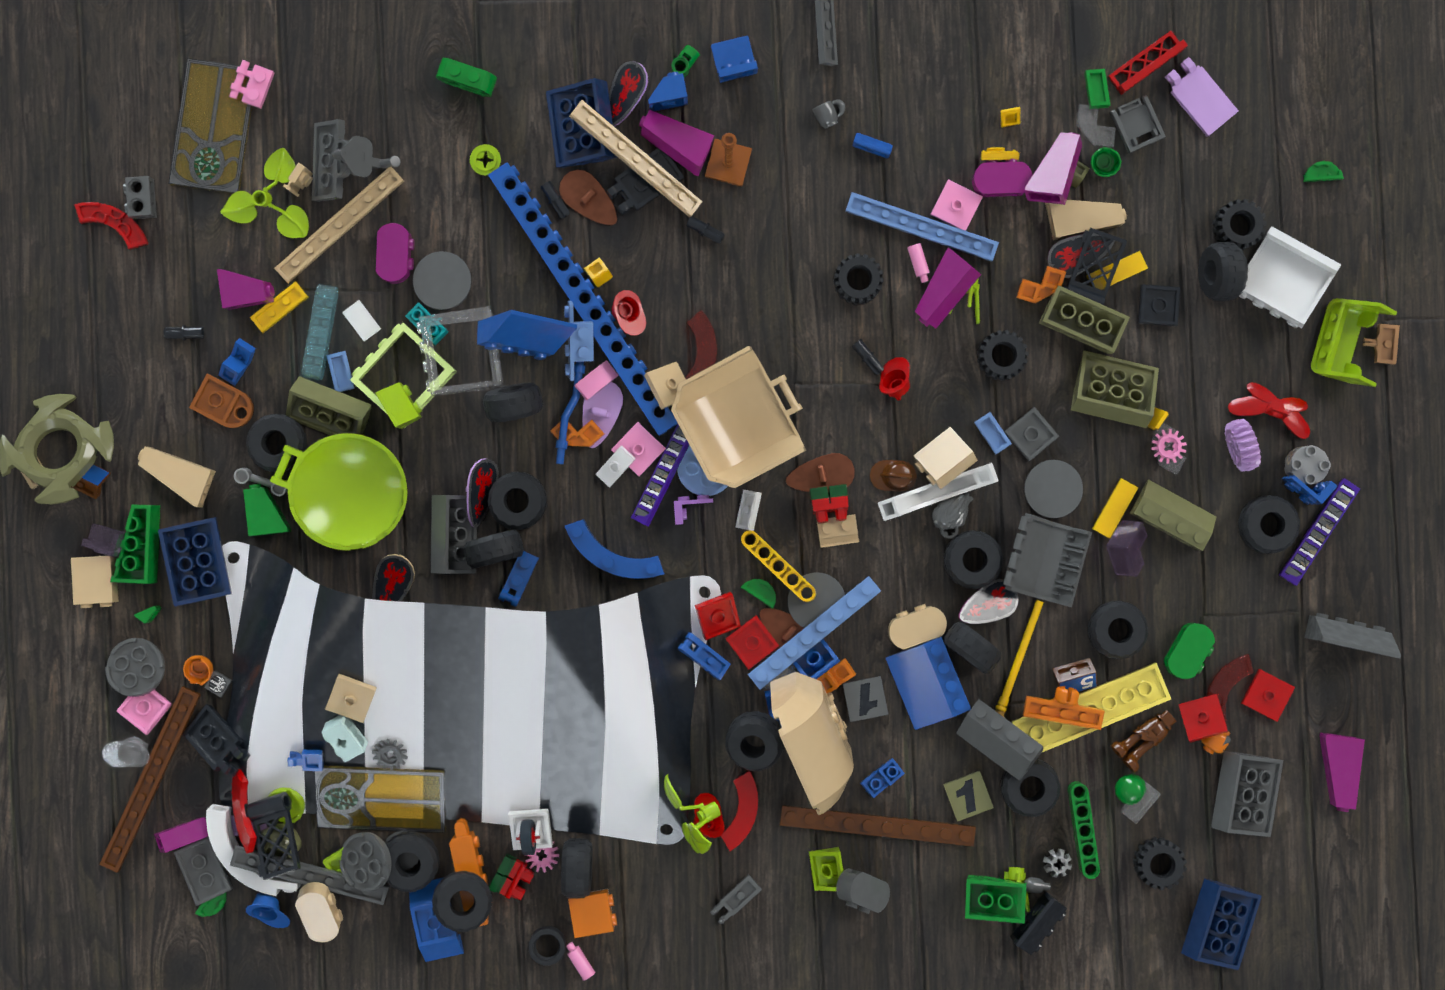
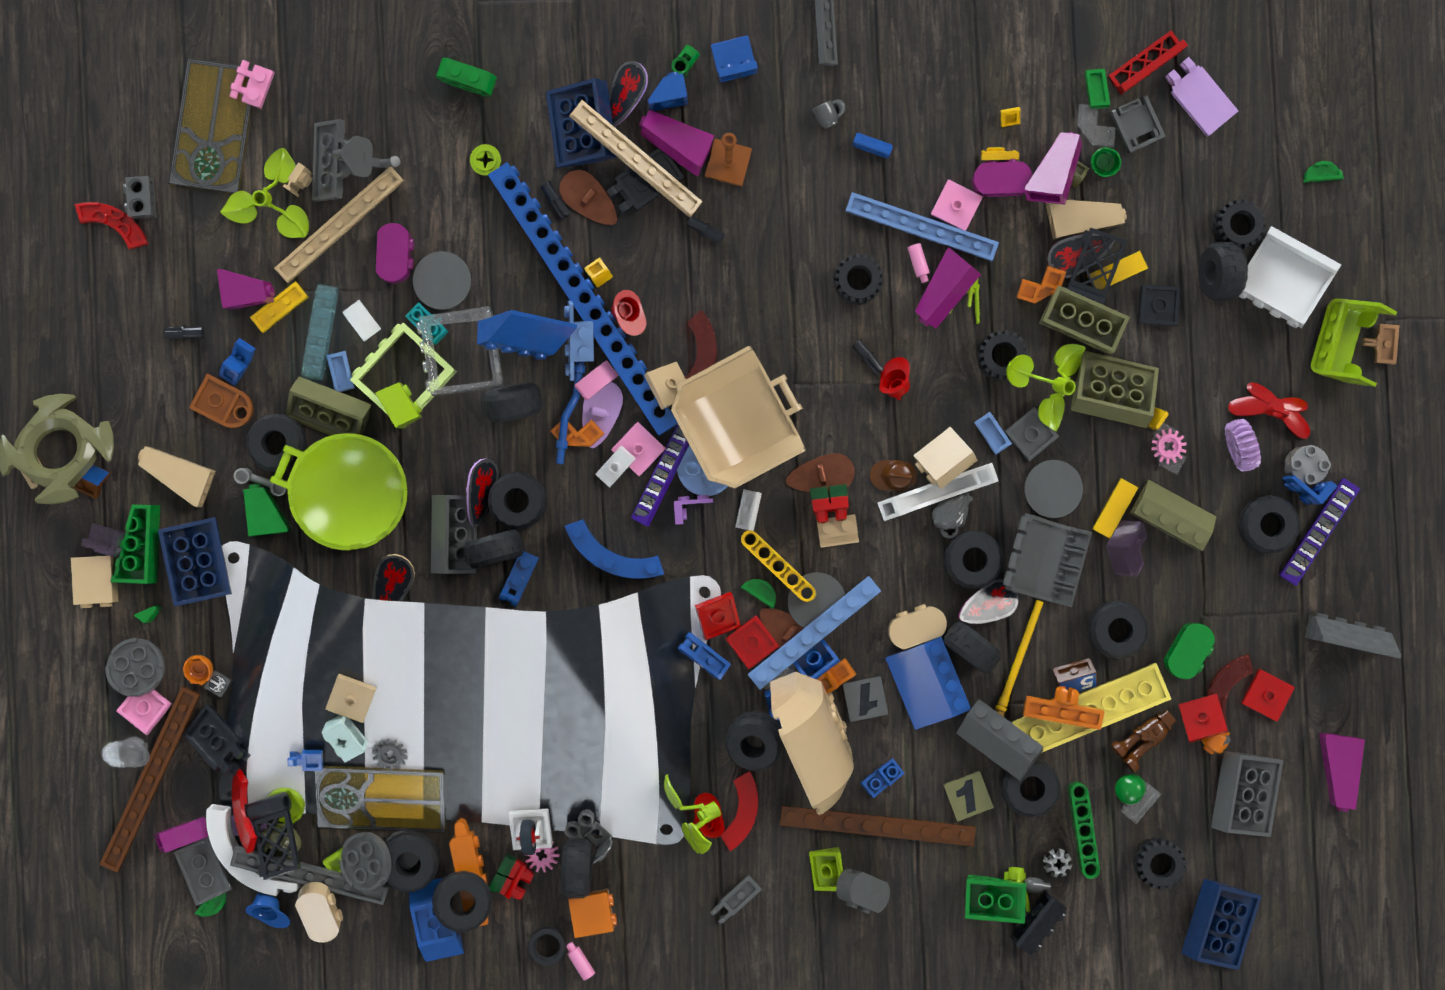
none -> dark grey piece [565,809,613,864]
none -> lime plant [1006,344,1086,431]

